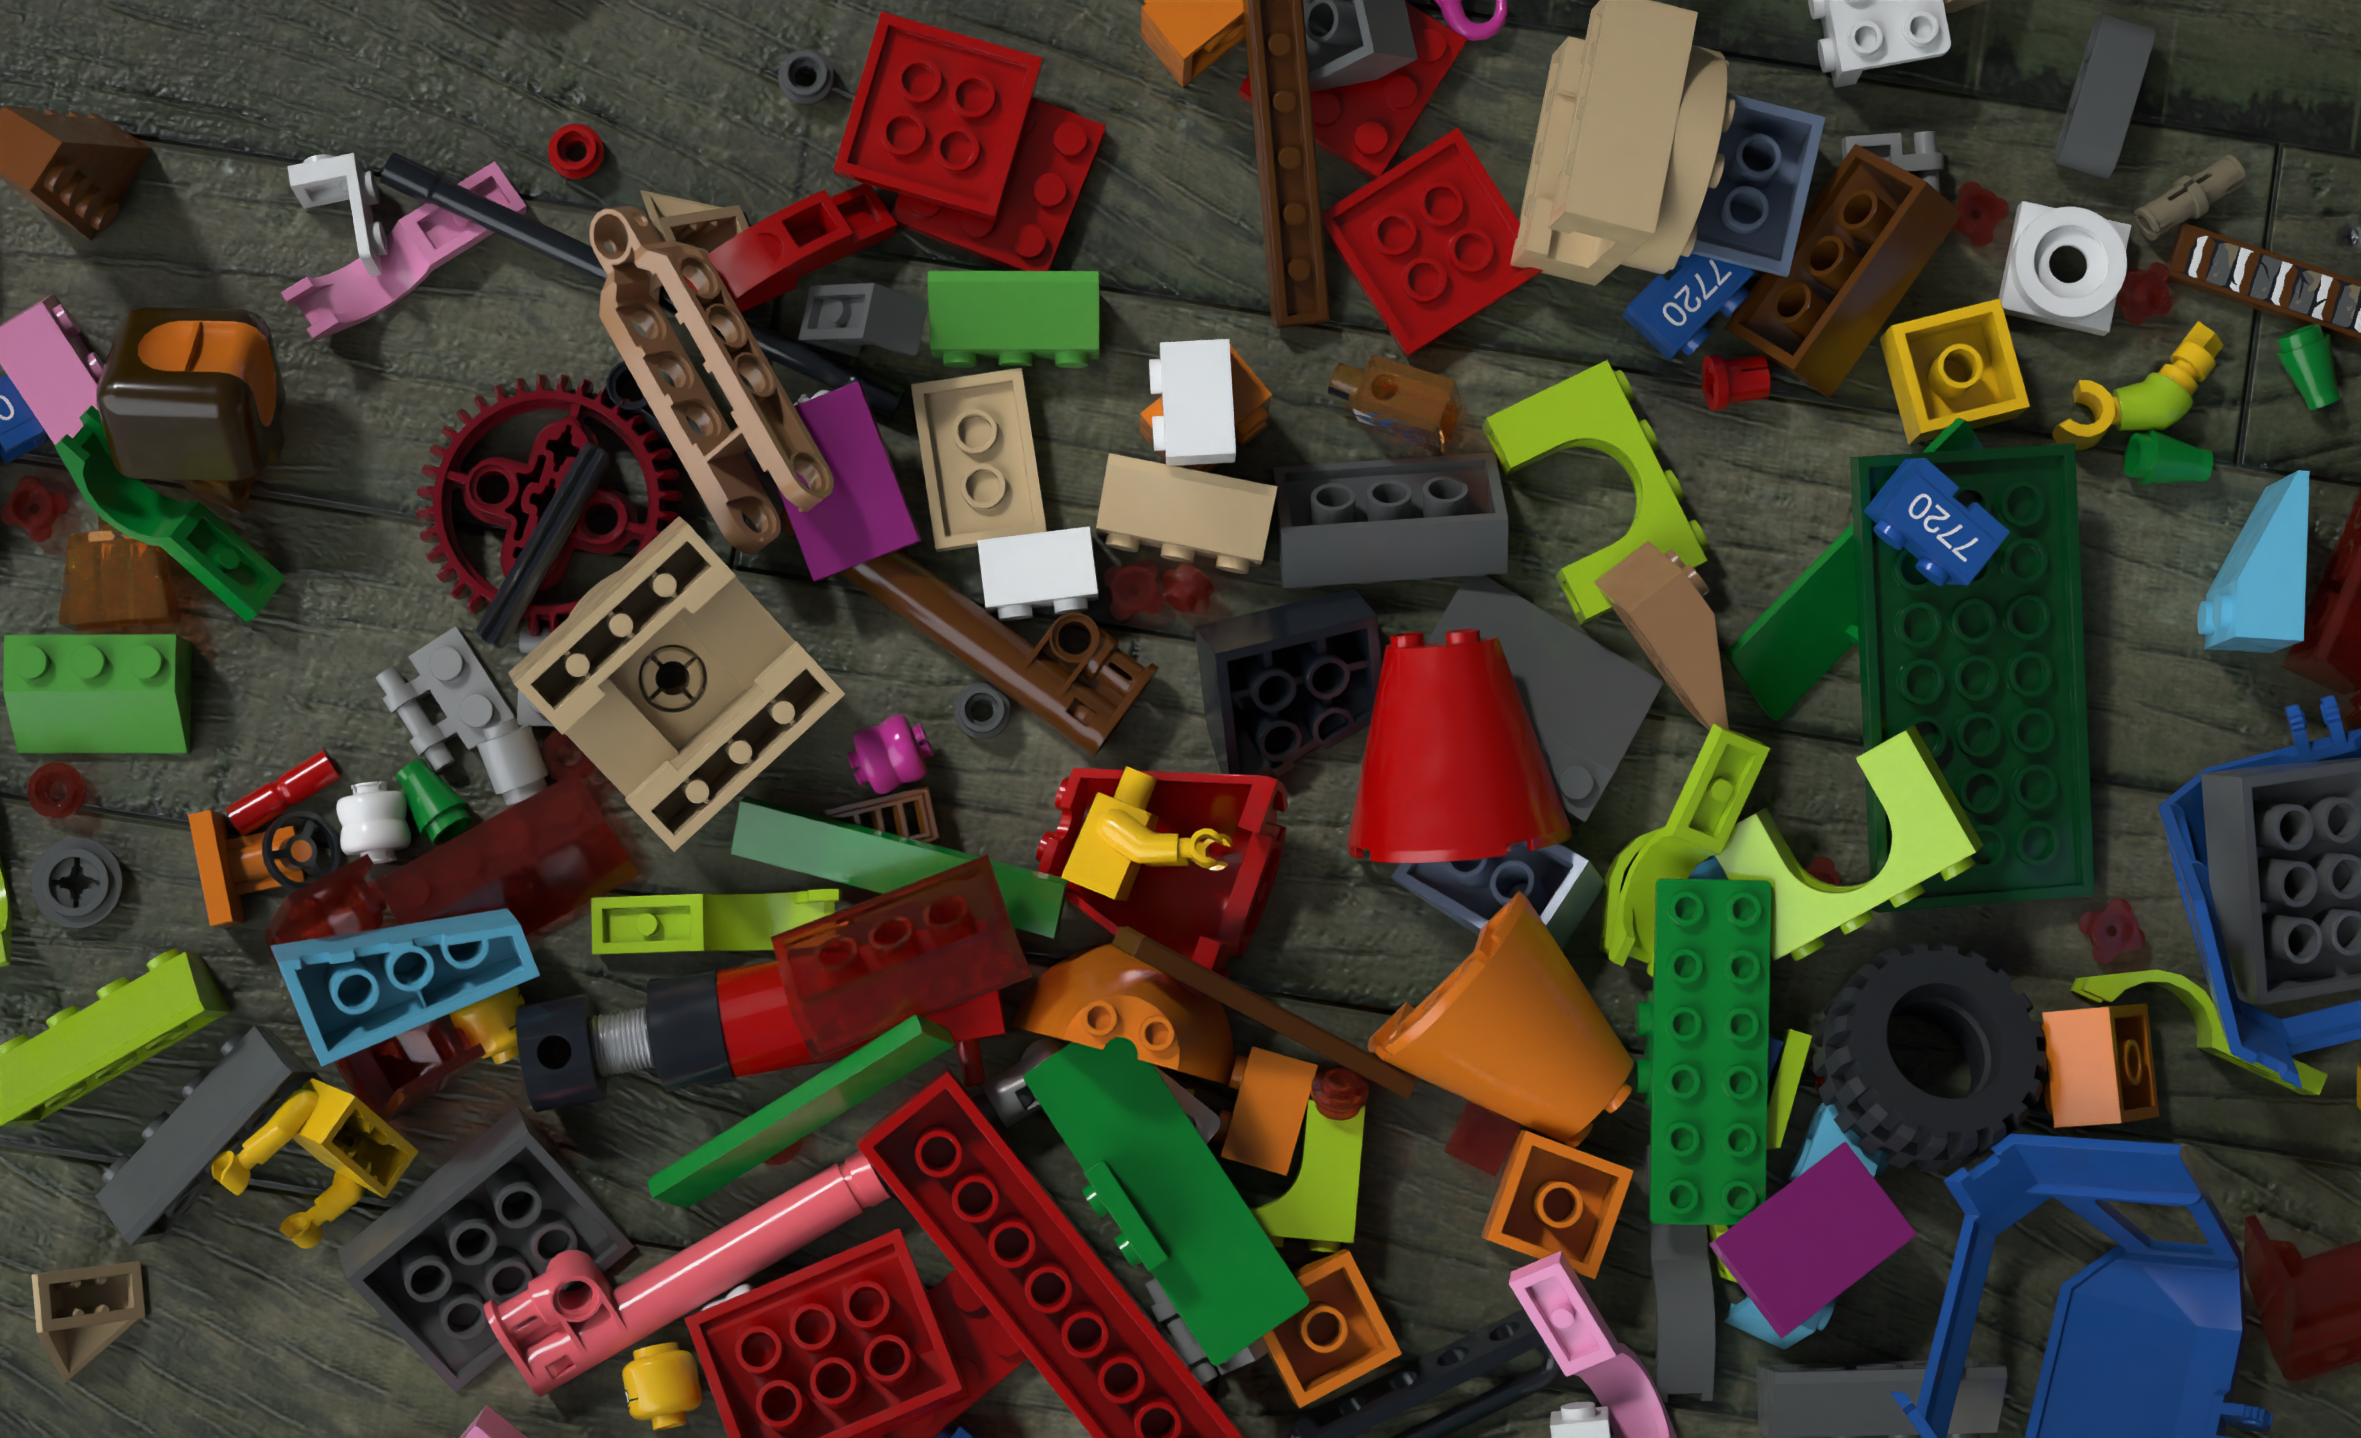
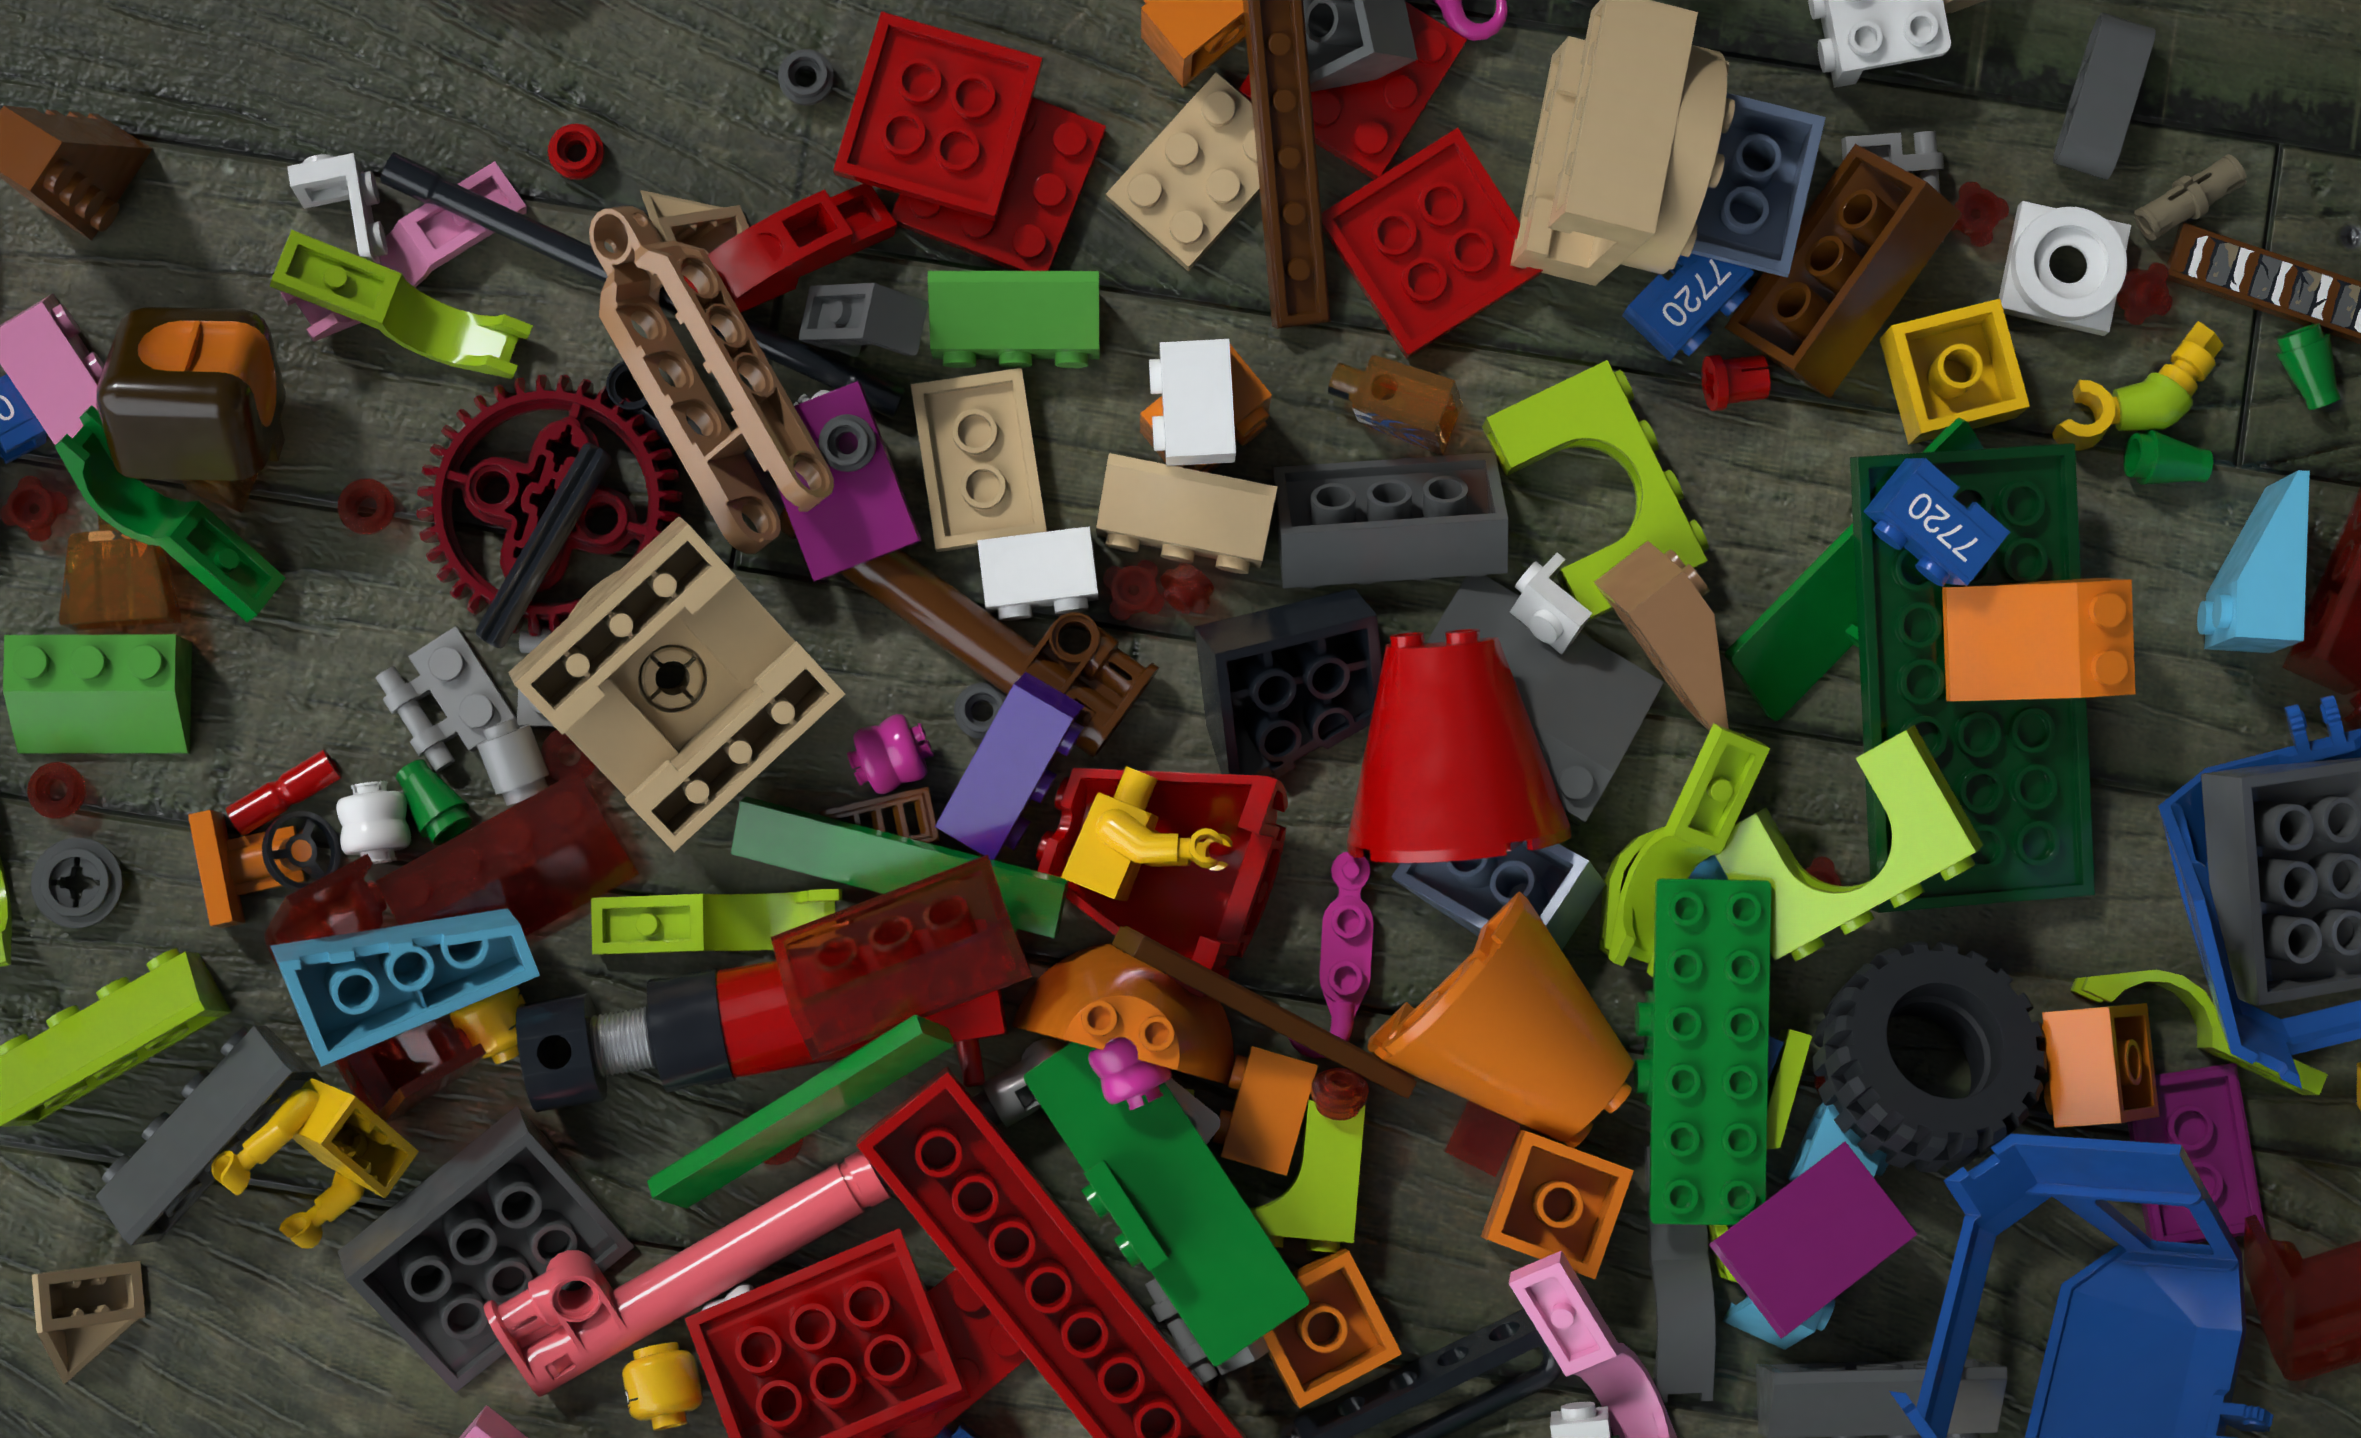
clear red plate [2078,898,2145,964] -> none
none -> lime piece [270,229,533,379]
none -> clear red plate [338,478,395,535]
none -> dark grey plate [819,414,877,472]
none -> brick [935,672,1084,860]
none -> dark pink piece [1088,1037,1172,1110]
none -> tan plate [1105,72,1260,271]
none -> dark pink piece [1288,852,1373,1059]
none -> white bracket [1510,553,1592,655]
none -> orange slope [1942,578,2136,701]
none -> magenta tile [2127,1063,2265,1243]

